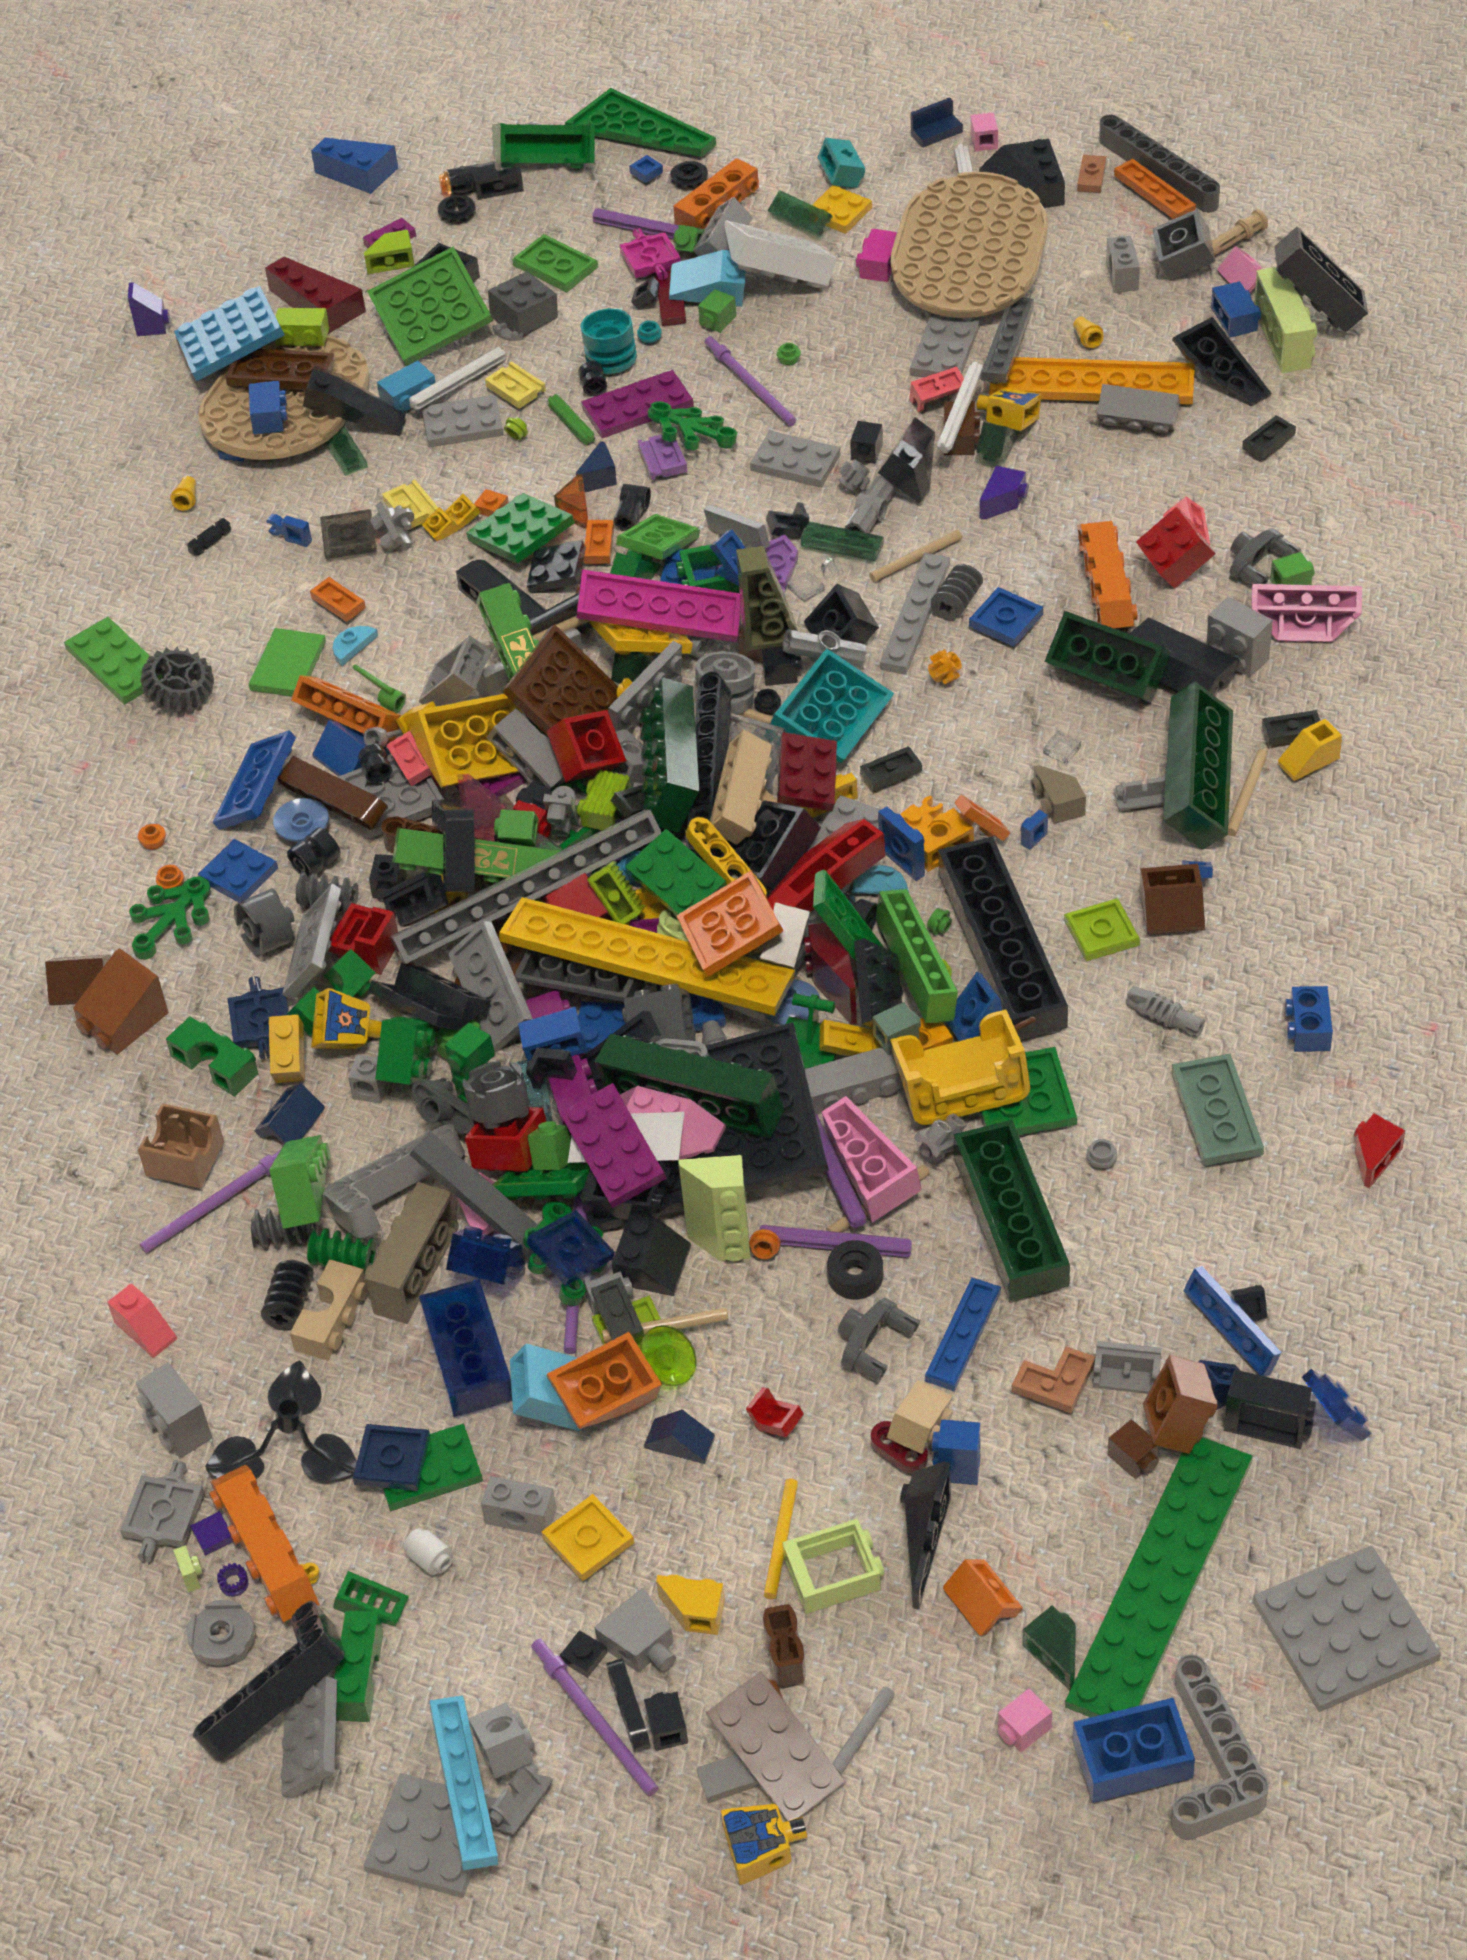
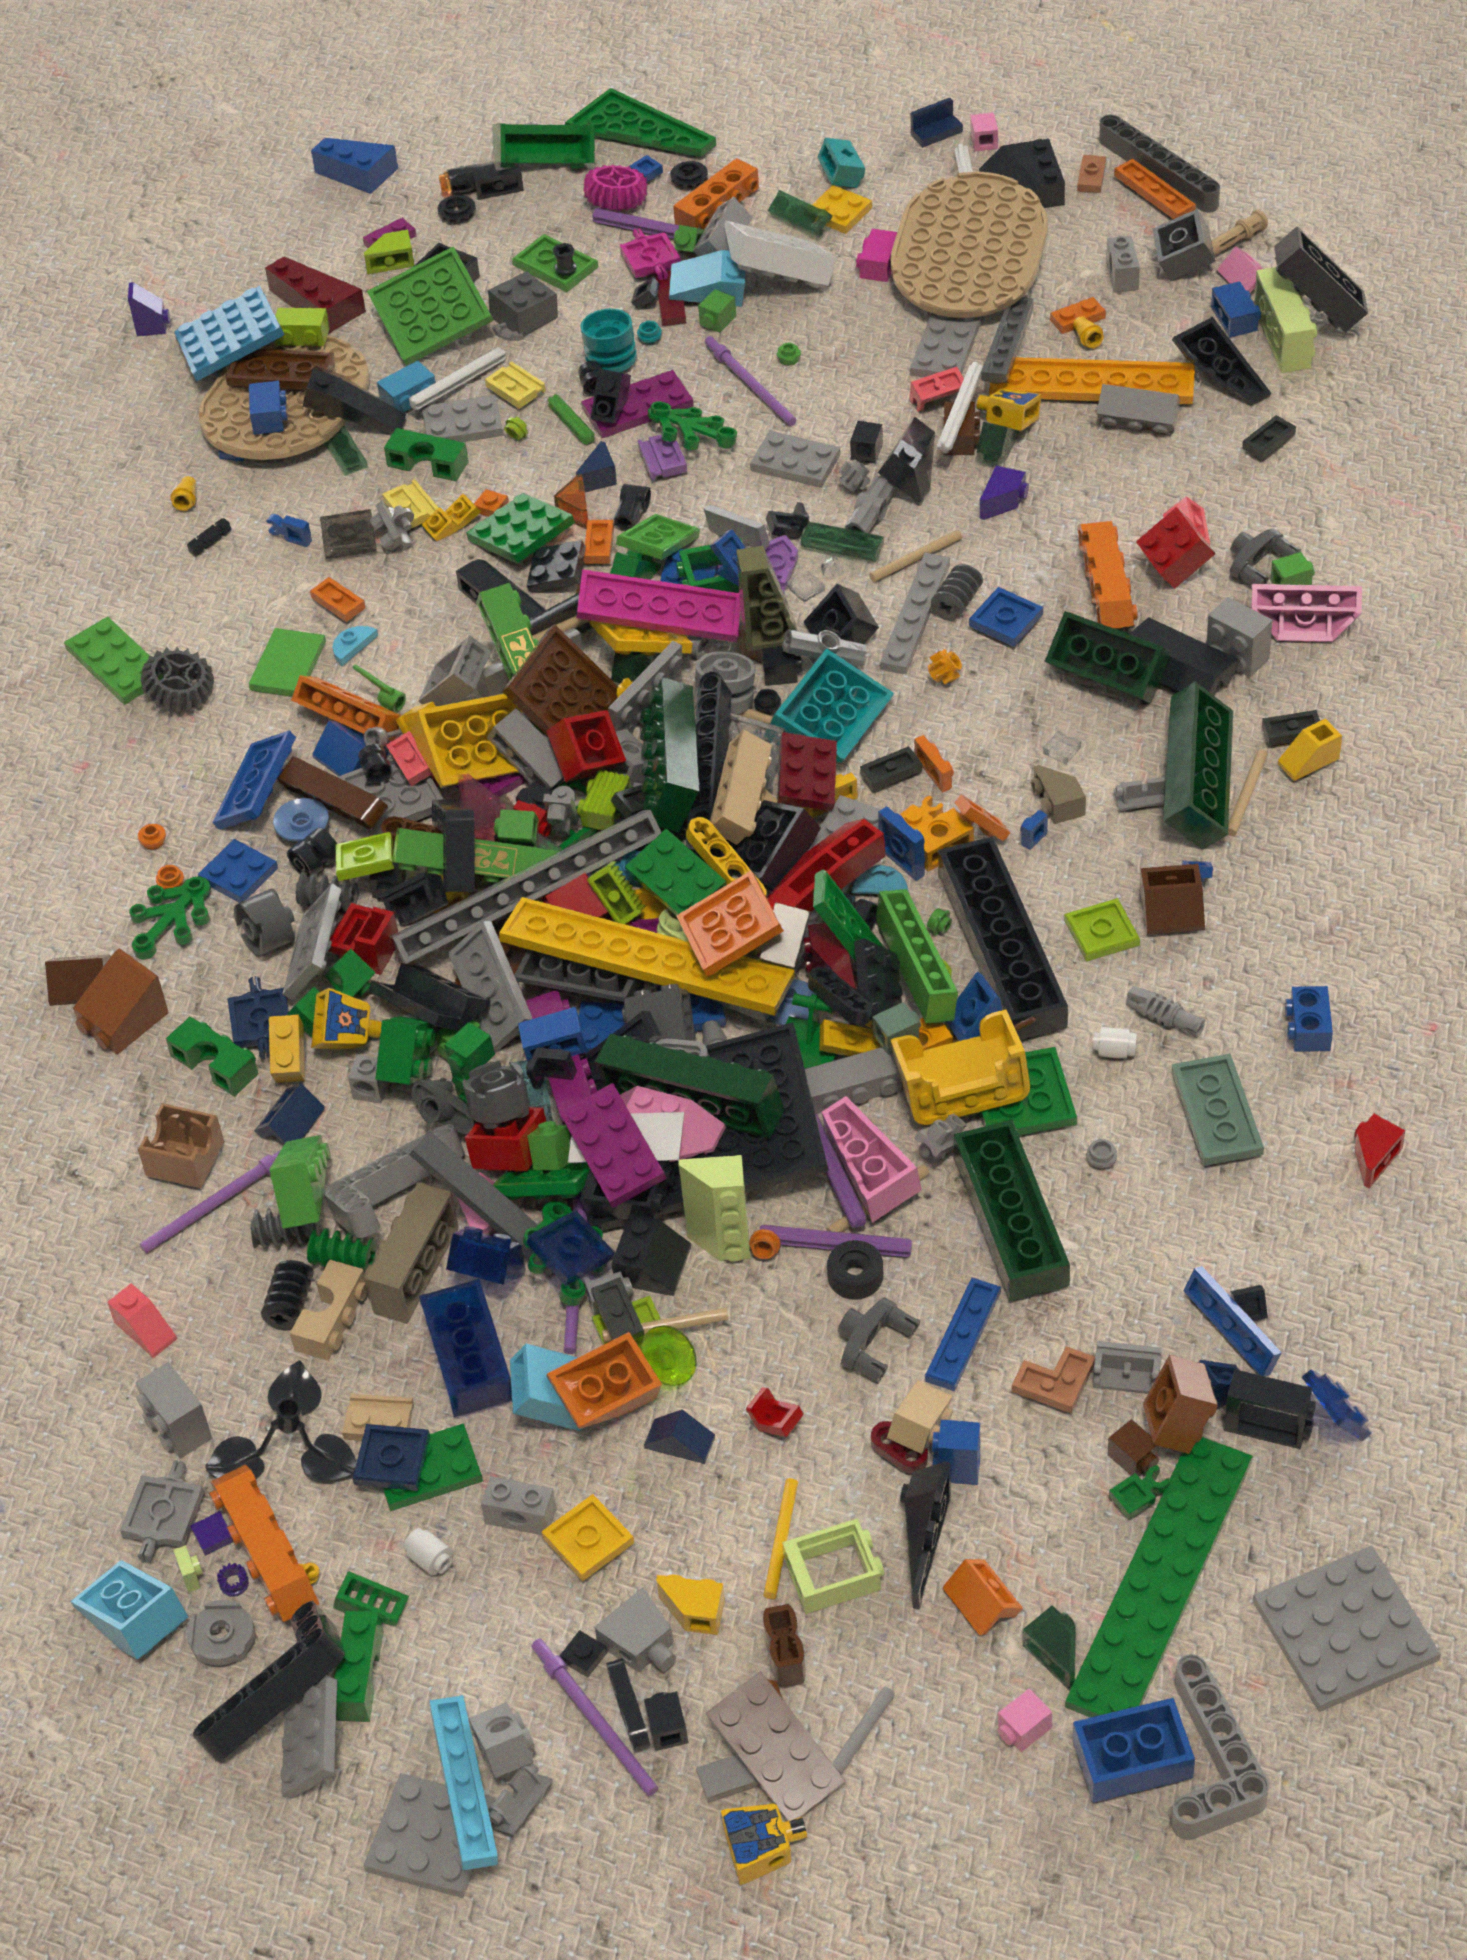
none -> medium azure slope [70,1560,188,1660]
none -> lime tile [336,832,394,881]
none -> tan plate [342,1394,414,1441]
none -> green arch [384,428,469,482]
none -> black bush [553,243,577,276]
none -> dark pink gear [583,164,647,211]
none -> black slope [590,369,631,424]
none -> black beam [808,967,873,1025]
none -> orange plate [914,735,954,793]
none -> orange plate [1050,297,1106,334]
none -> white brick [1093,1027,1137,1059]
none -> green plate [1109,1465,1170,1520]

